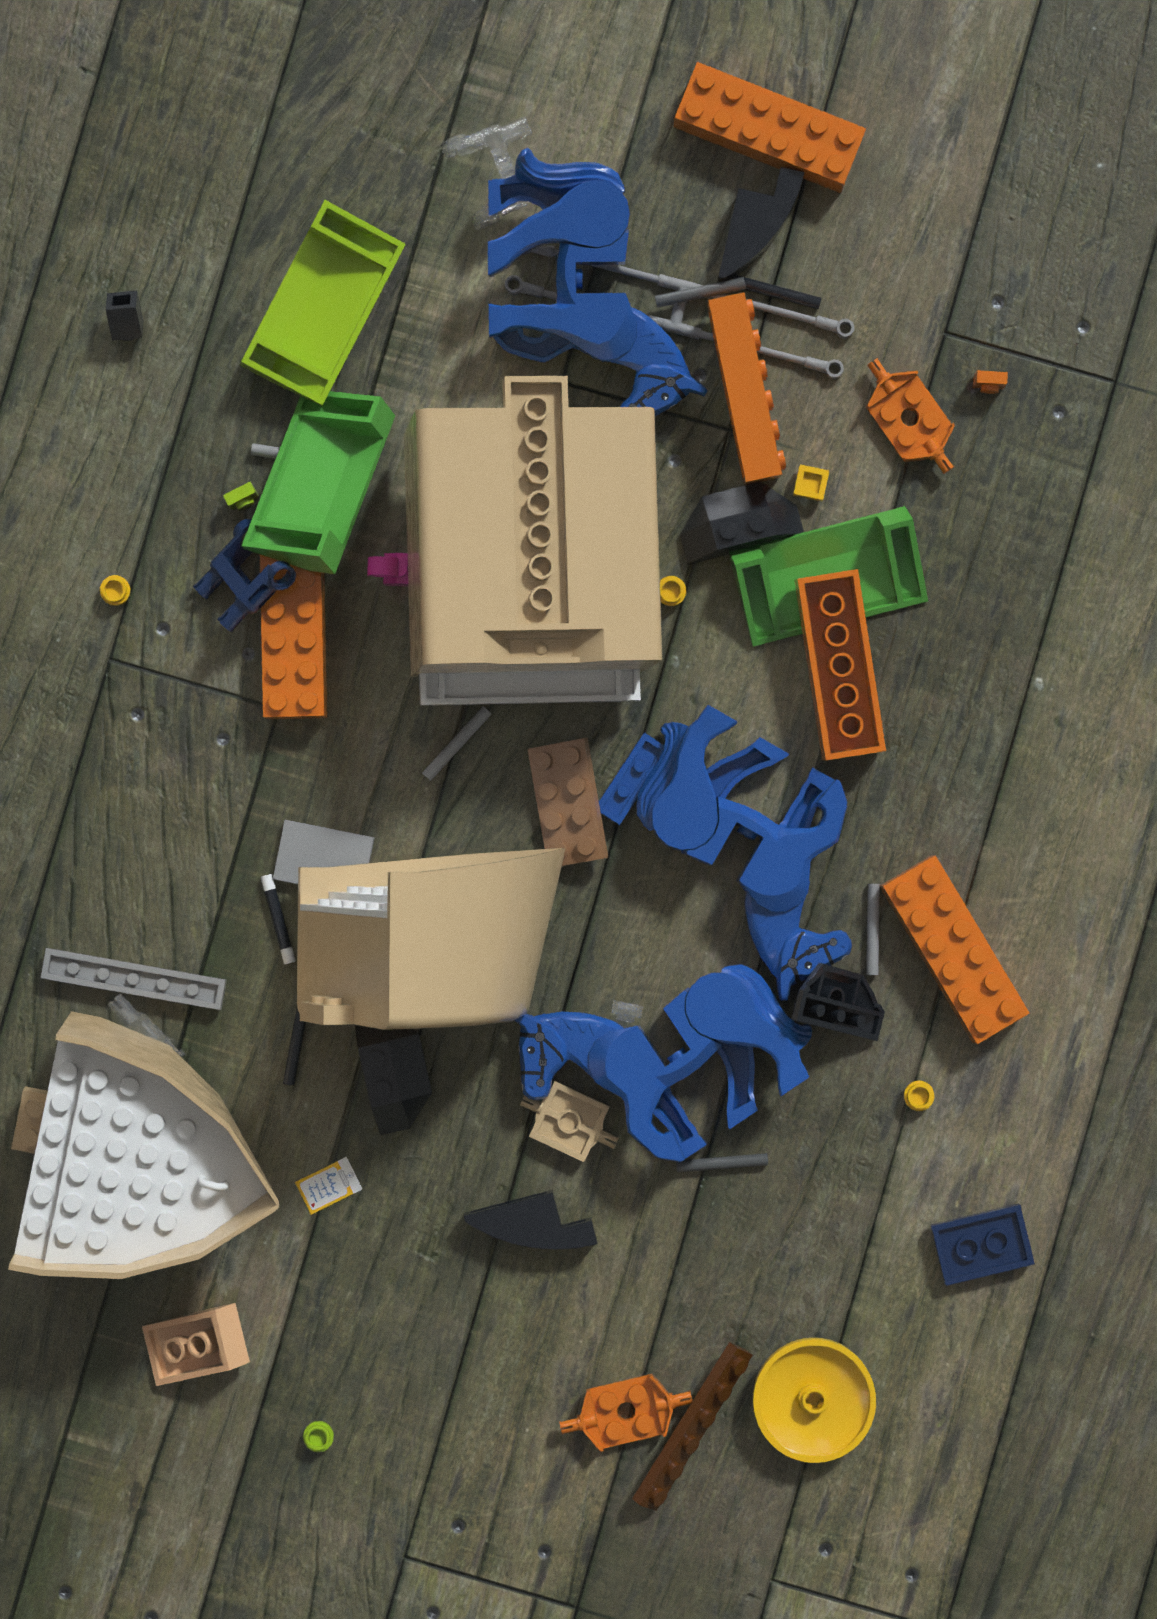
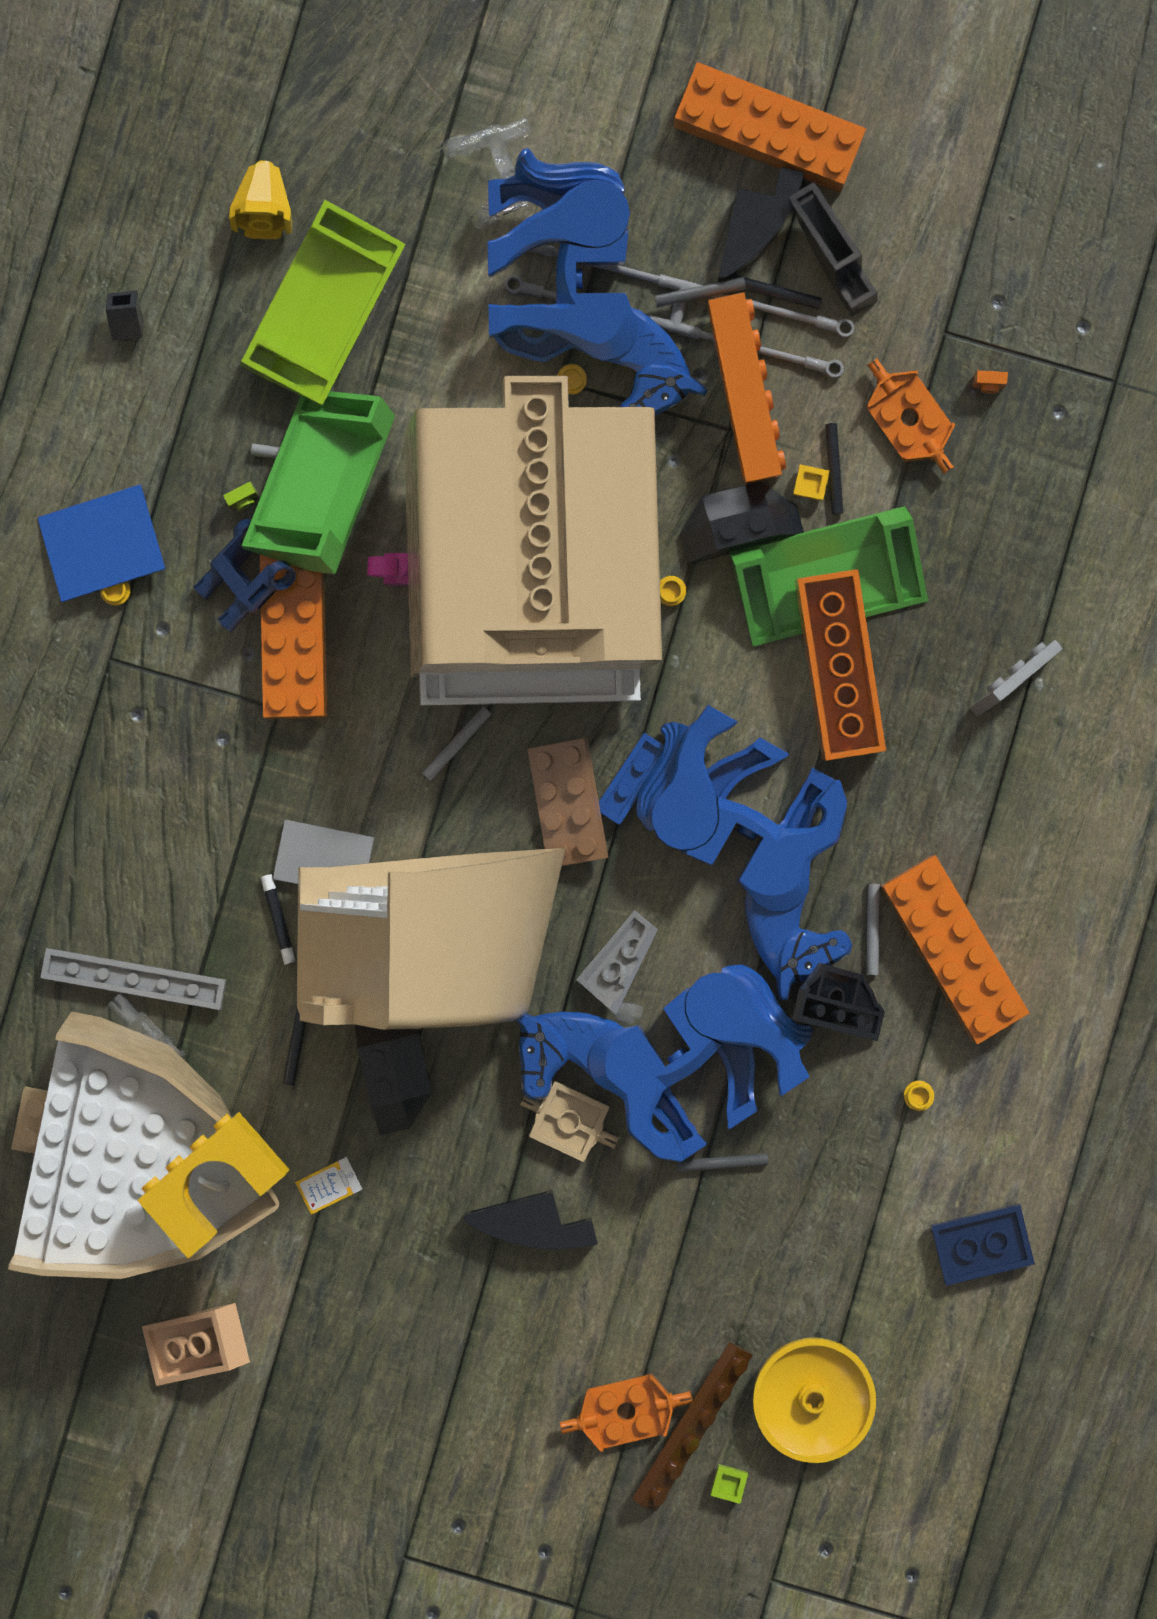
lime plate [303,1421,334,1452] -> none
none -> blue piece [37,484,166,602]
none -> yellow arch [137,1112,289,1259]
none -> yellow cone [229,161,293,240]
none -> yellow plate [557,364,587,395]
none -> light grey wing [576,910,658,1014]
none -> lime plate [710,1464,748,1504]
none -> black slope [788,182,878,317]
none -> black bar [825,423,844,515]
none -> light grey wing [970,639,1063,717]

